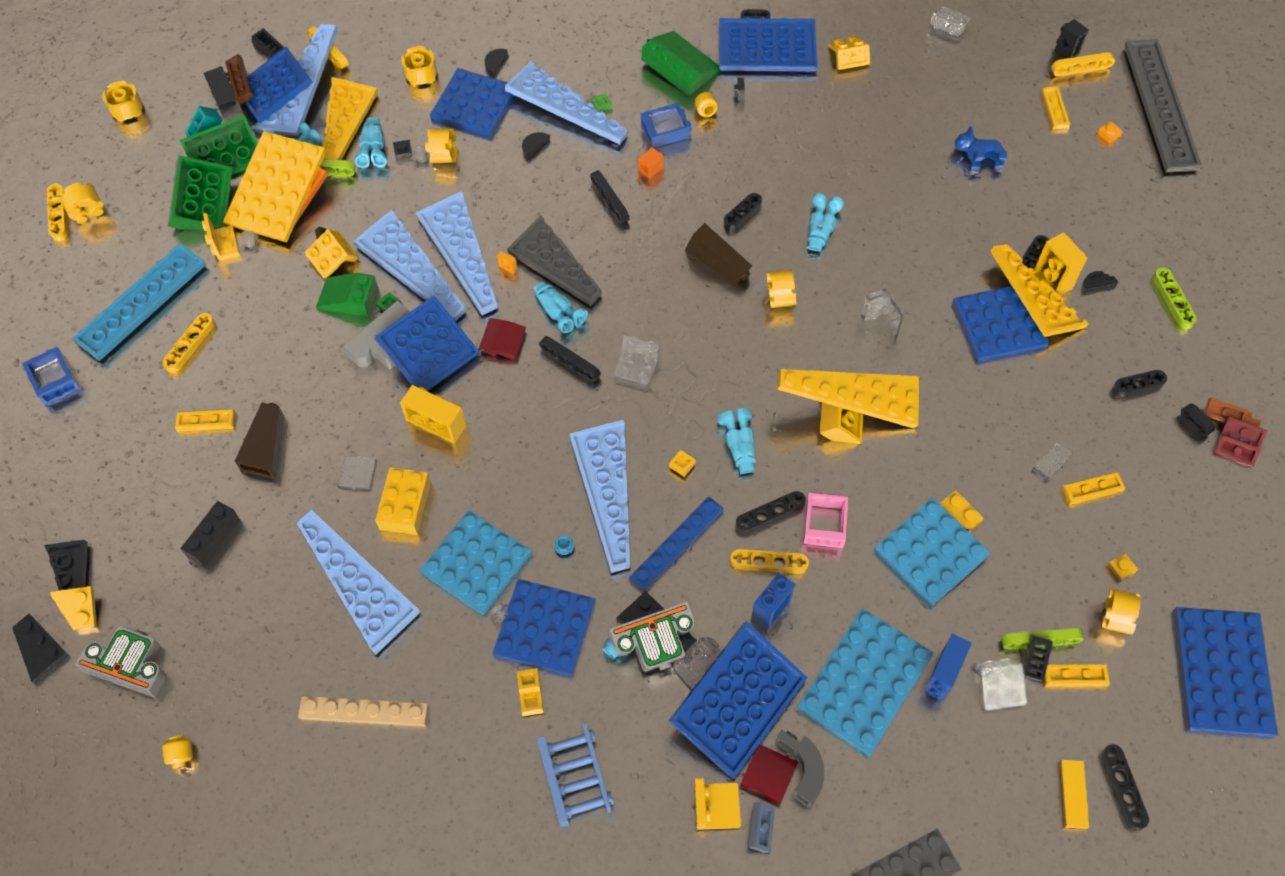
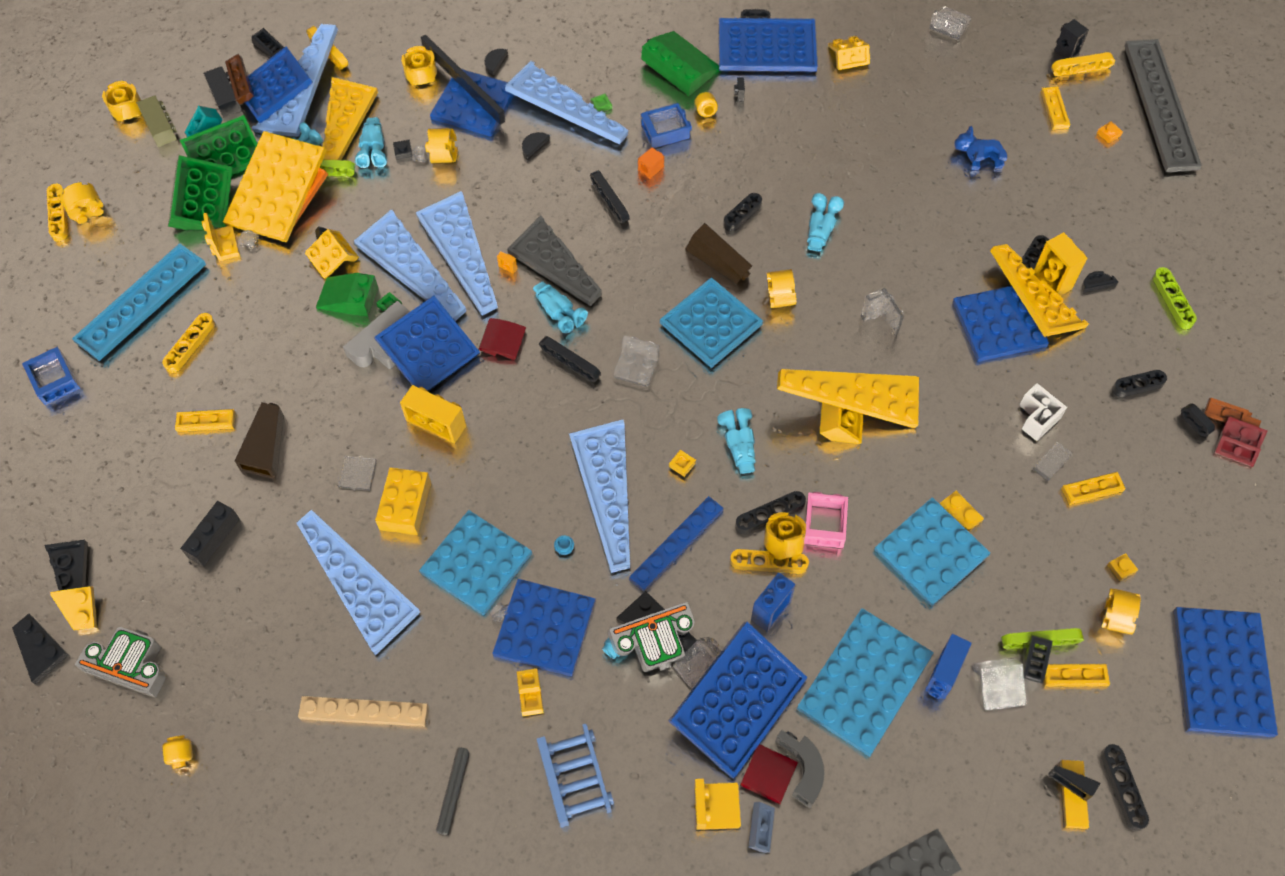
none -> olive brick [136,95,177,147]
none -> black tile [421,35,505,125]
none -> dark grey axle [436,747,469,835]
none -> dark azure plate [660,277,763,368]
none -> yellow brick [764,512,806,560]
none -> white brick [1019,383,1067,441]
none -> black slope [1048,765,1101,801]

